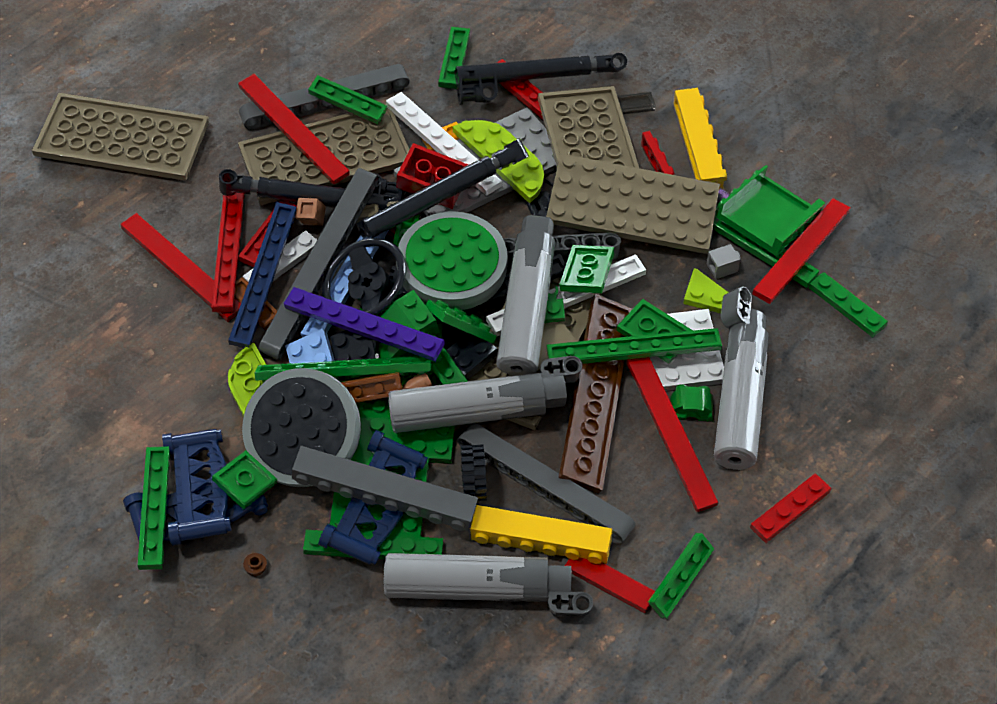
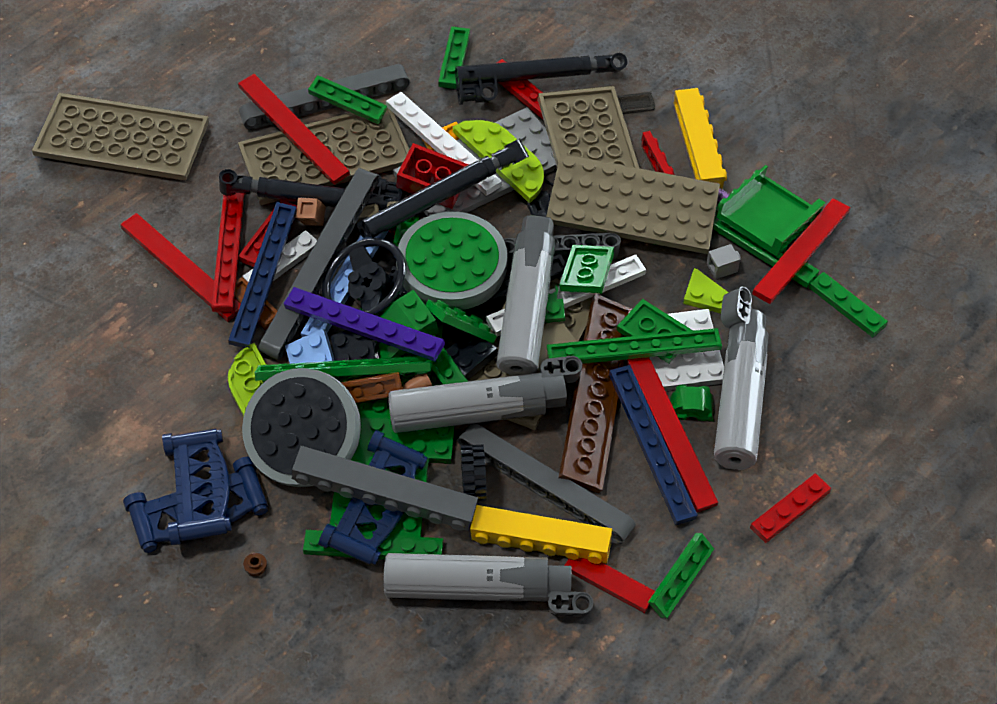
green plate [138,447,170,570] -> none
green plate [212,450,277,509] -> none
none -> dark blue plate [609,365,698,525]

